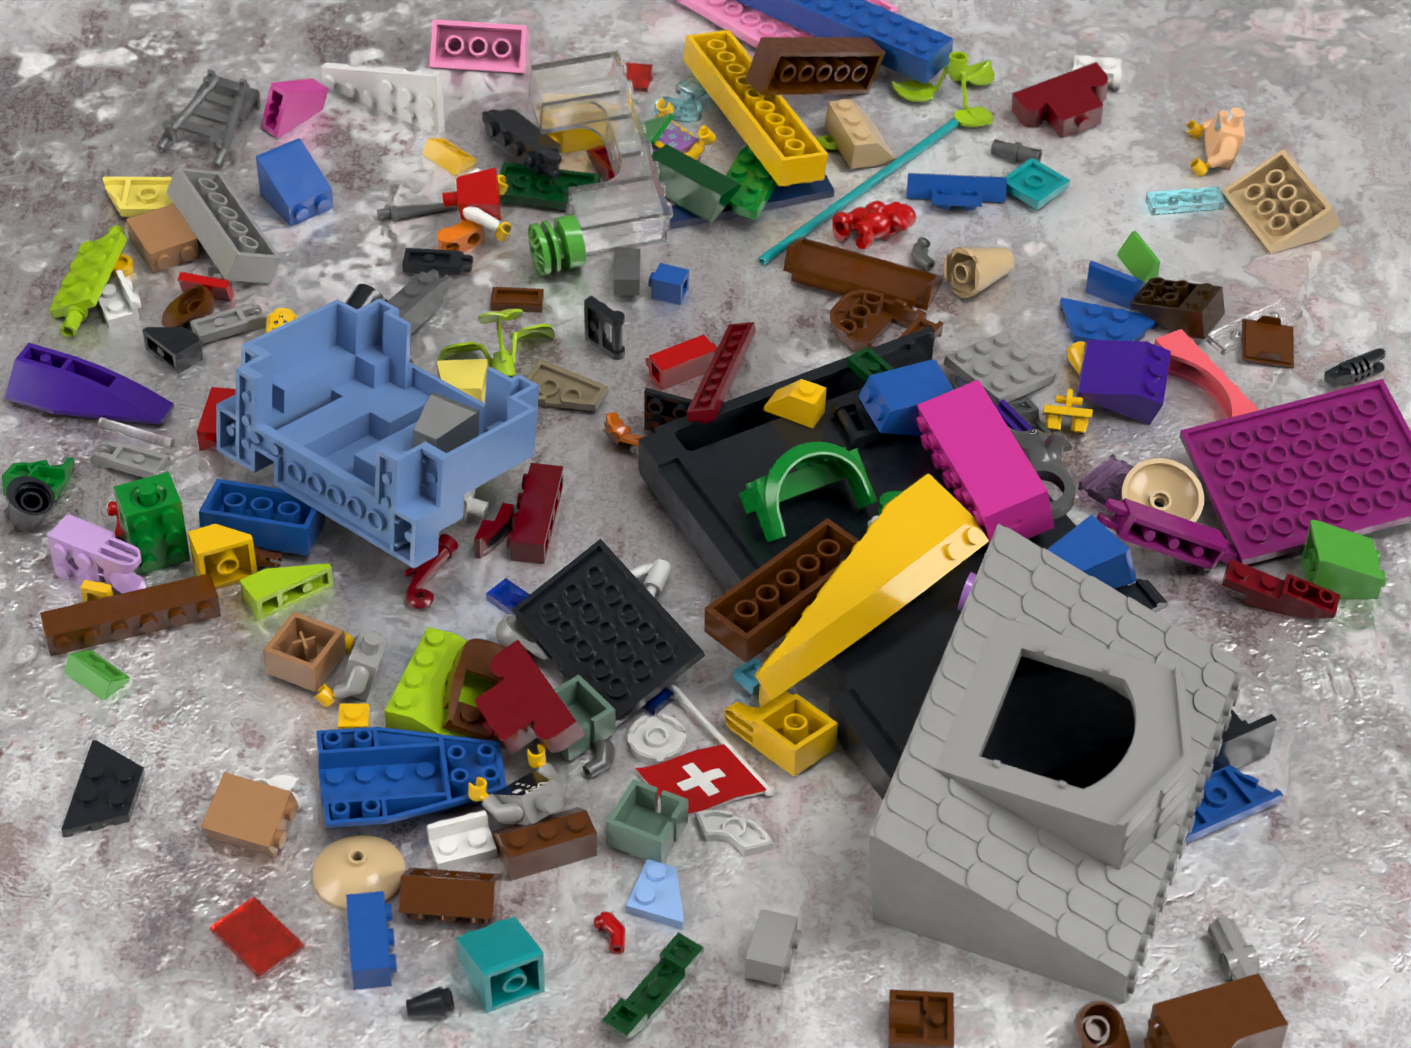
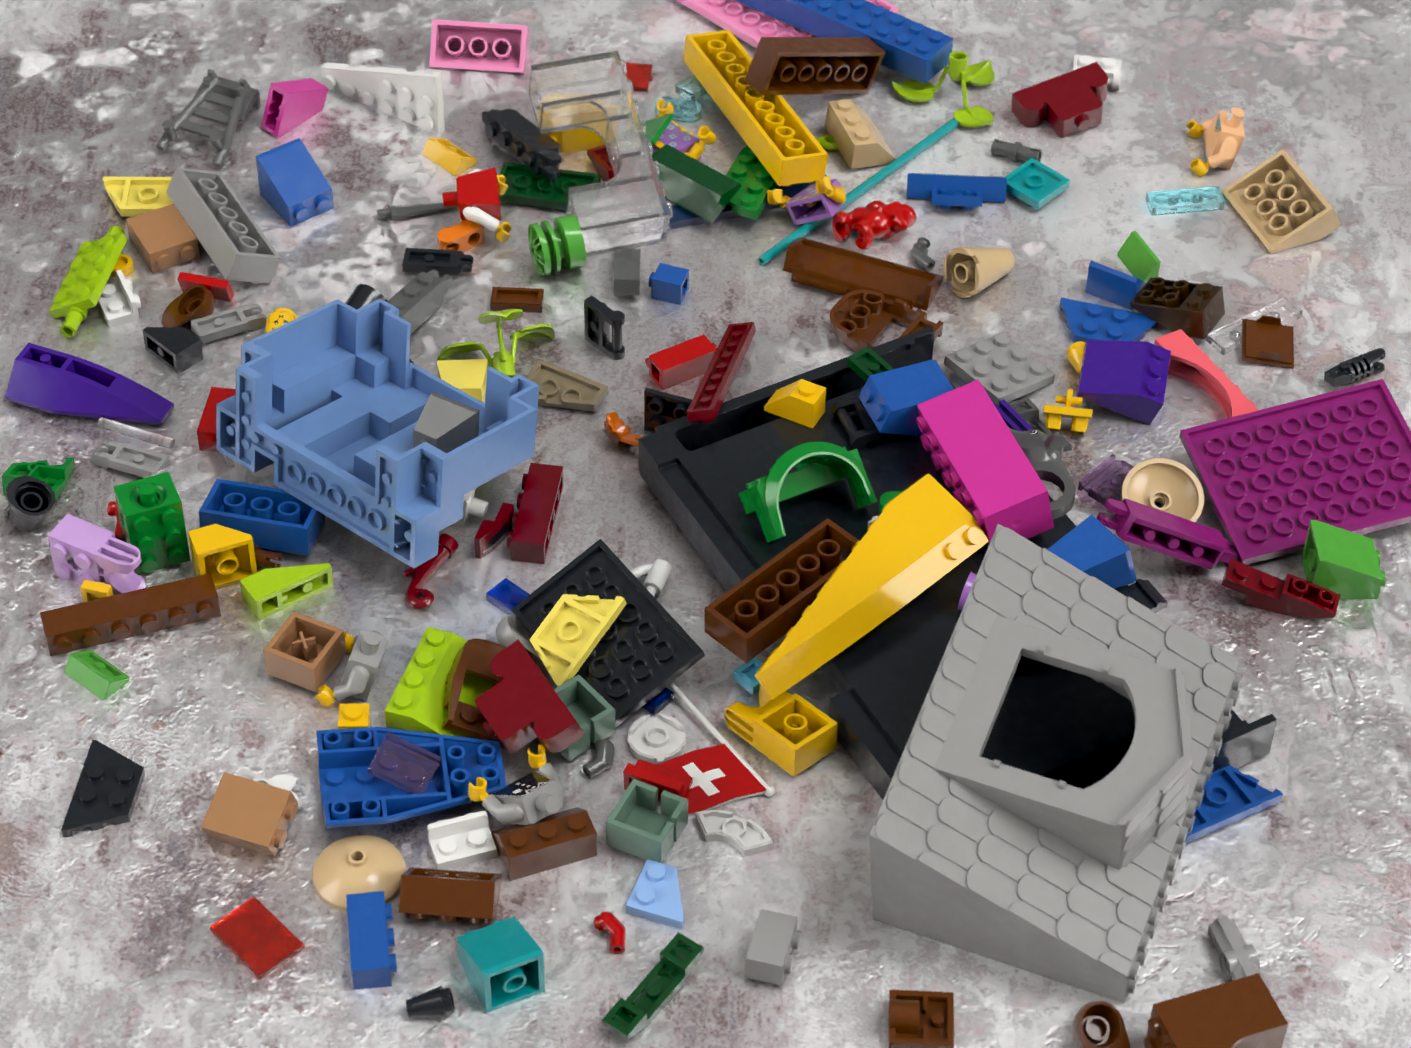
none -> clear purple plate [367,732,442,794]
none -> light yellow wing [530,594,627,687]
none -> red panel [623,760,693,802]
none -> torso [767,176,846,225]

